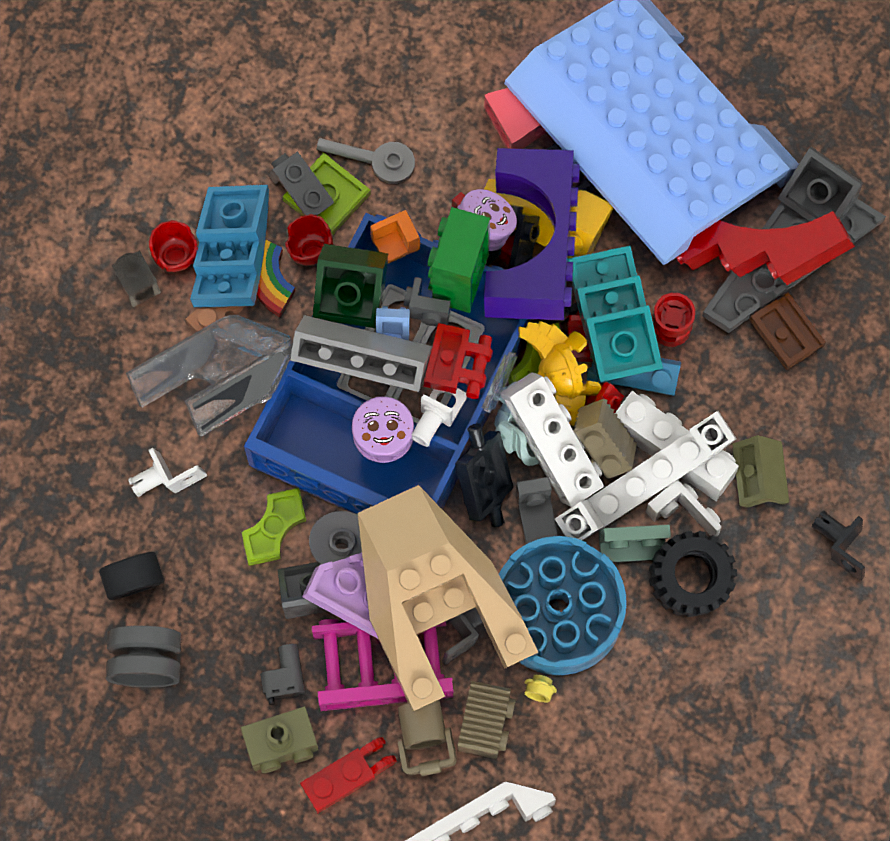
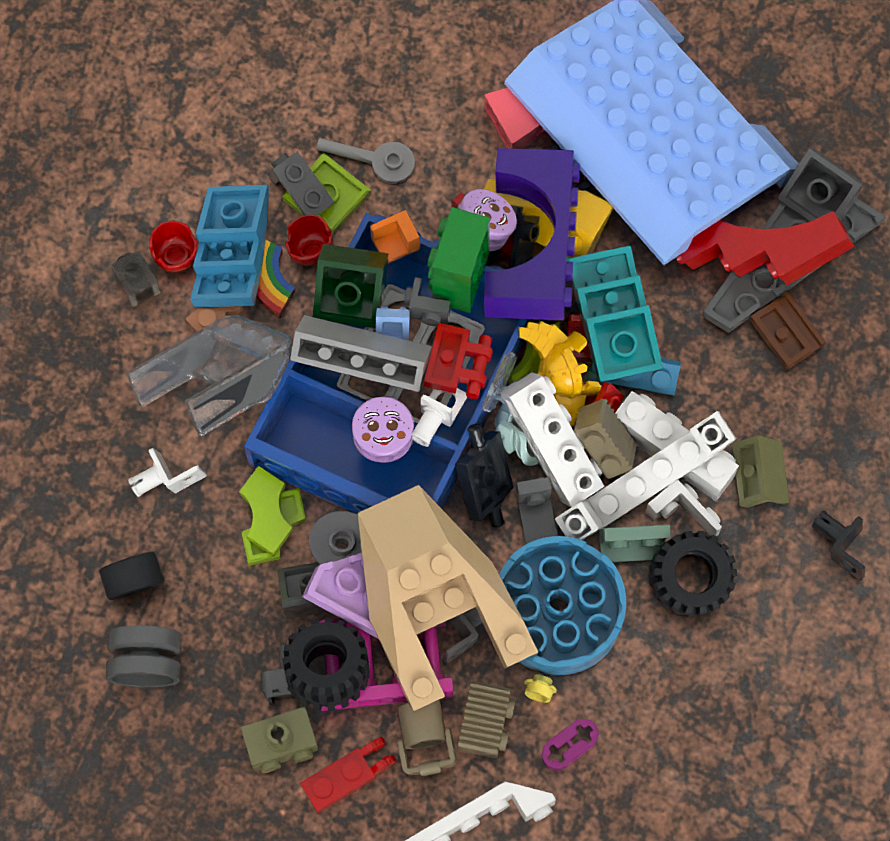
red wheel [652,293,695,347] -> none
none -> lime tile [239,466,293,556]
none -> black tyre [283,617,370,712]
none -> magenta beam [541,719,599,771]

